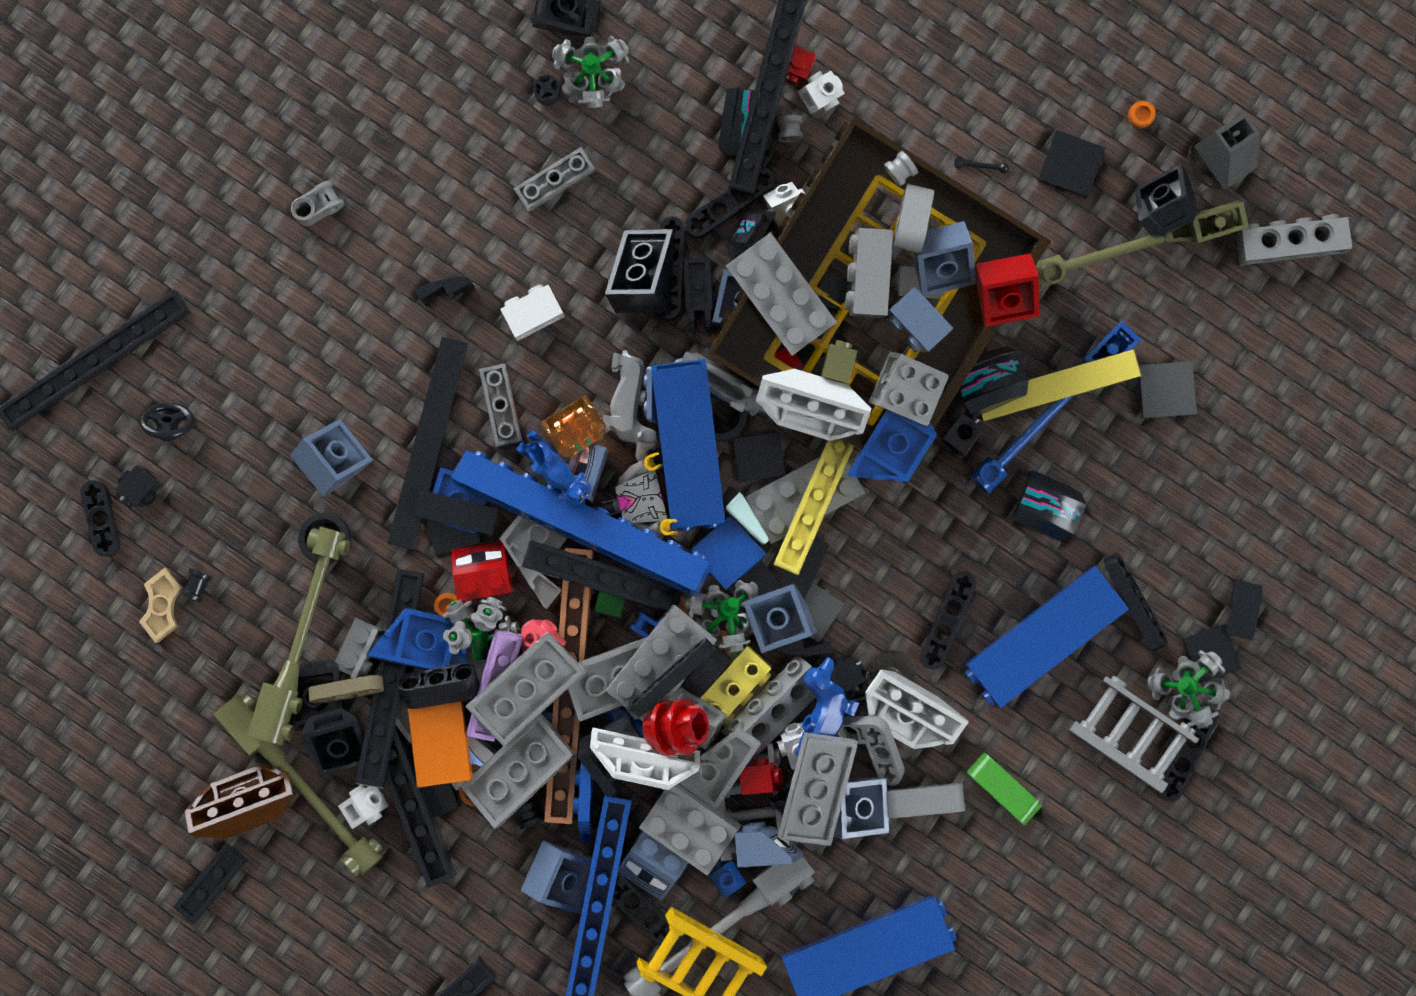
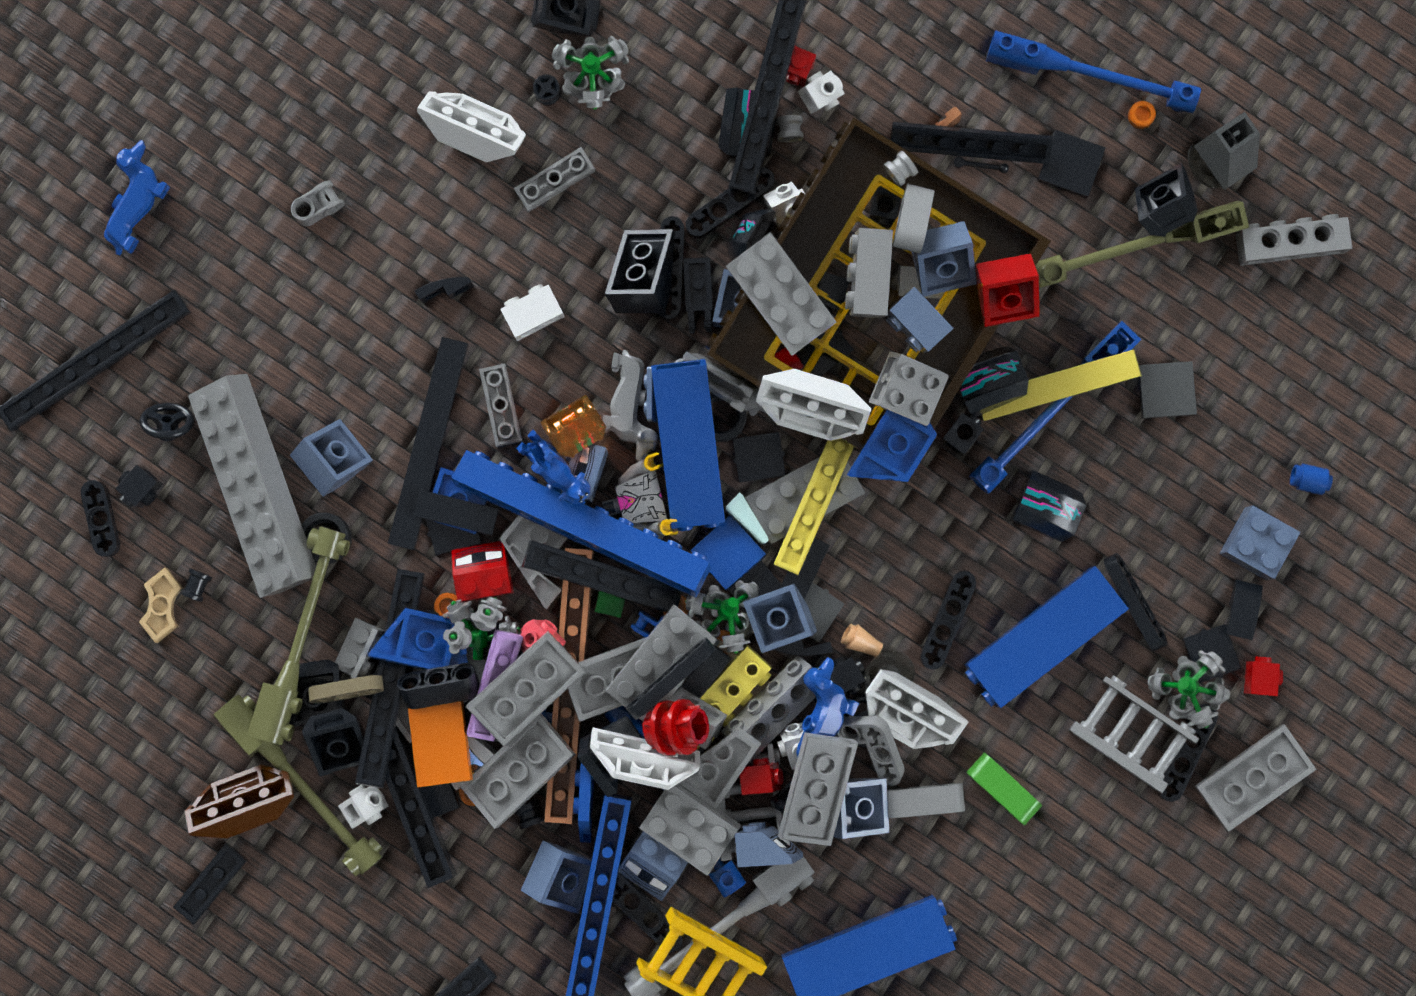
olive brick [821,340,857,384] -> none
none -> blue animal [104,140,170,256]
none -> light grey brick [188,374,316,598]
none -> white wedge [417,91,526,162]
none -> light nougat cone [841,624,883,658]
none -> black brick [868,186,901,227]
none -> black tile [891,122,1053,164]
none -> nougat tile [935,107,962,127]
none -> blue bar [986,30,1201,113]
none -> light grey plate [1195,724,1316,832]
none -> sand blue brick [1219,505,1300,580]
none -> red brick [1244,656,1283,696]
none -> blue brick [1290,463,1333,495]

